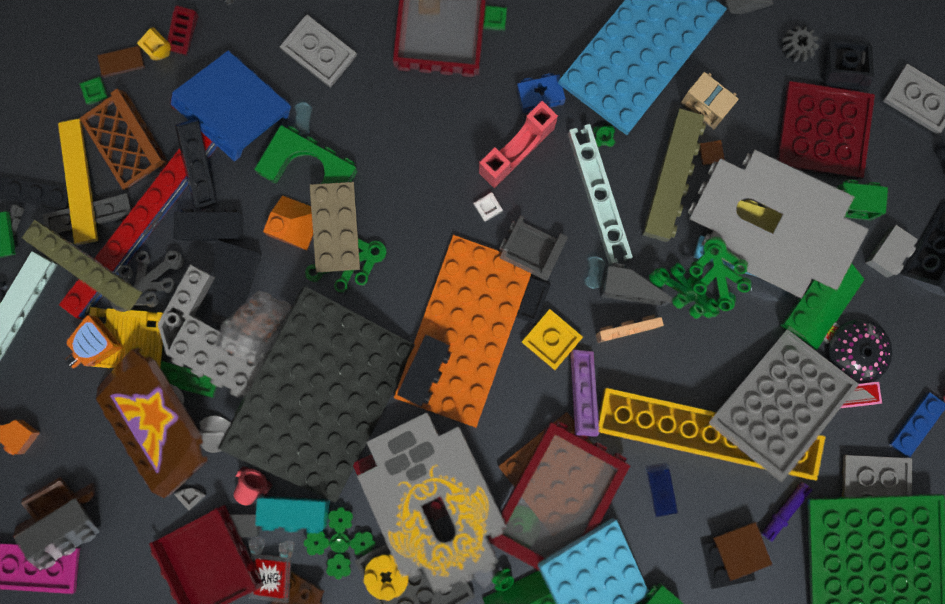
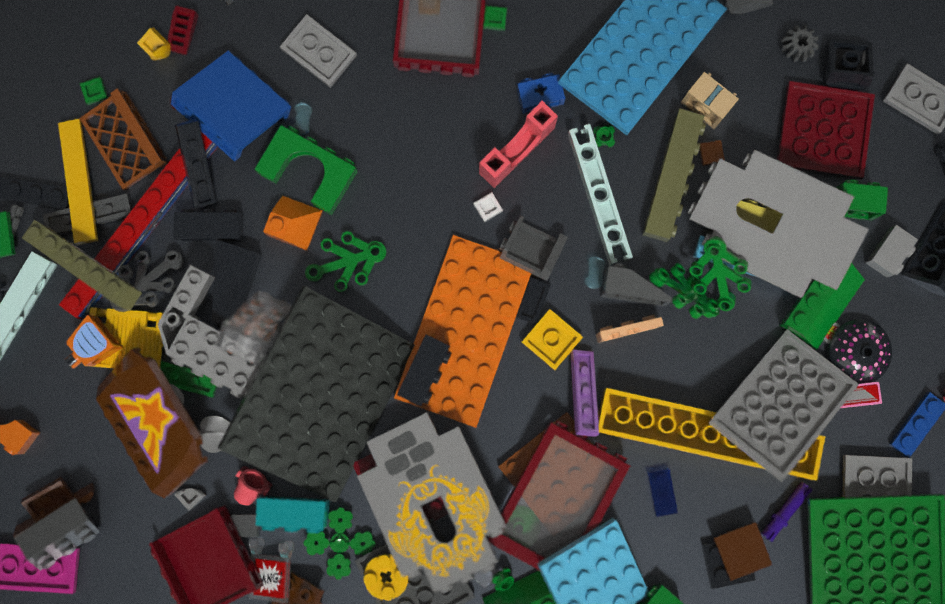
reddish brown tile [97,46,145,78] -> none
dark tan plate [310,182,360,273] -> none

